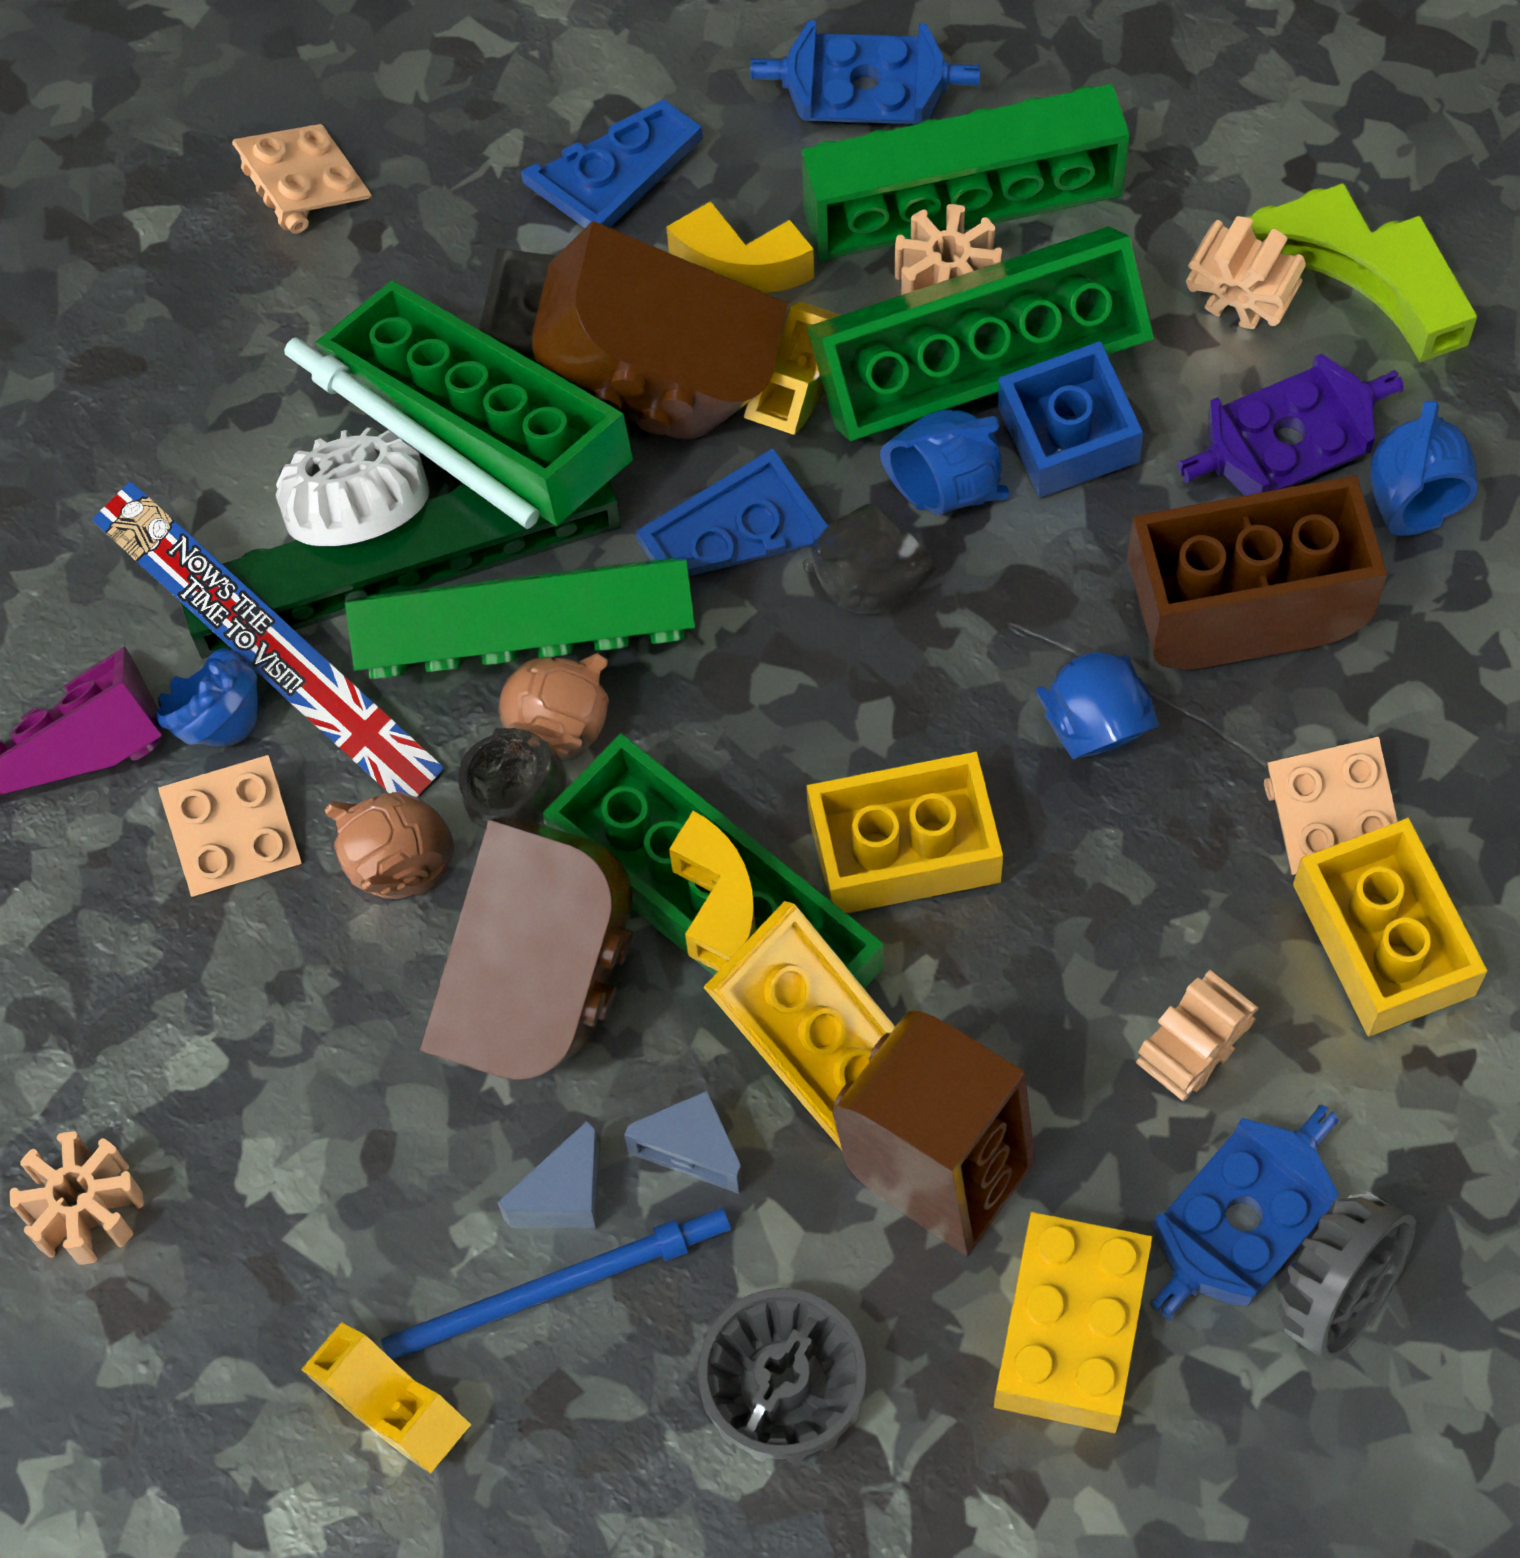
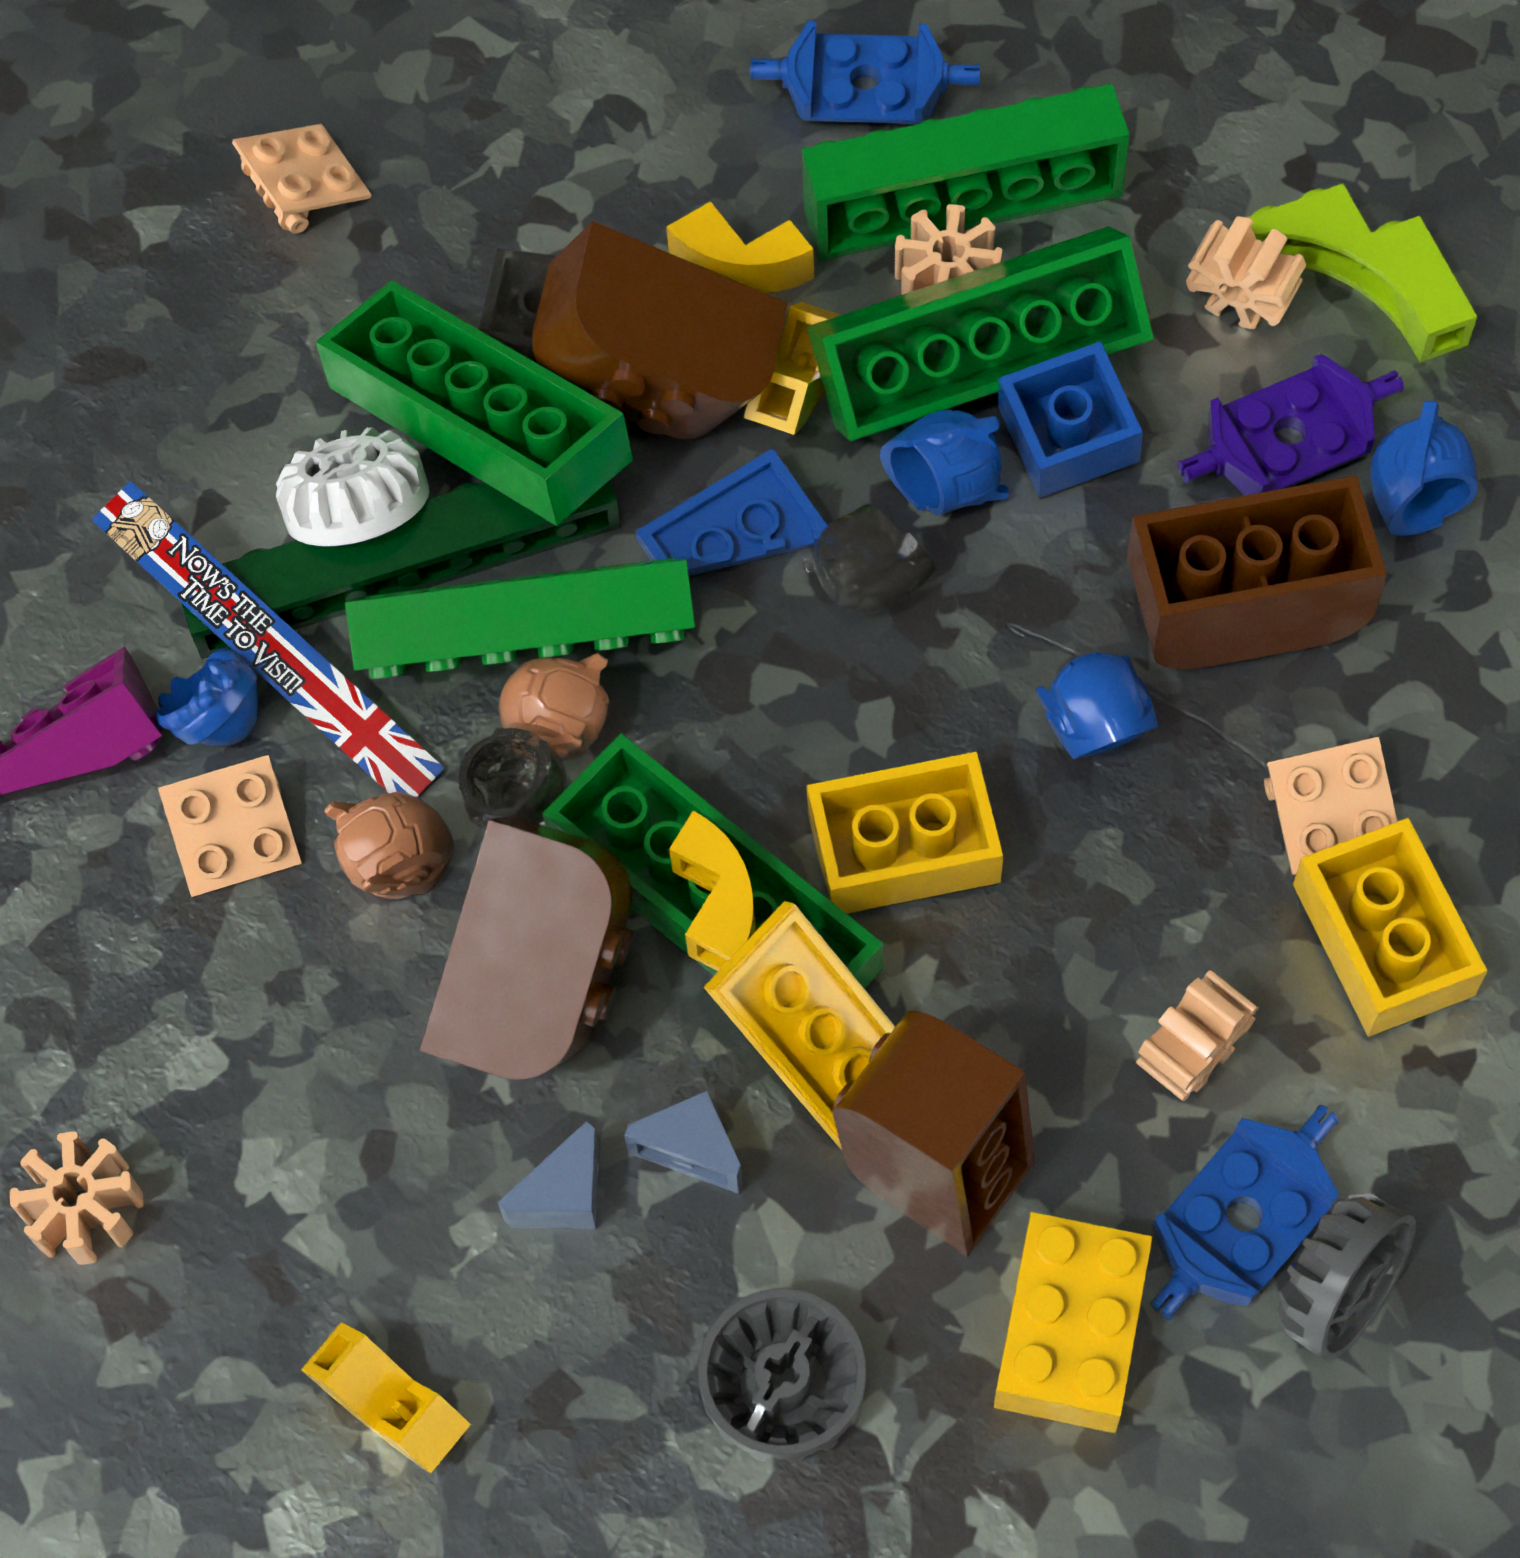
light aqua bar [284,337,540,529] -> none
blue bar [381,1208,731,1360] -> none
blue wing [521,99,703,228] -> none

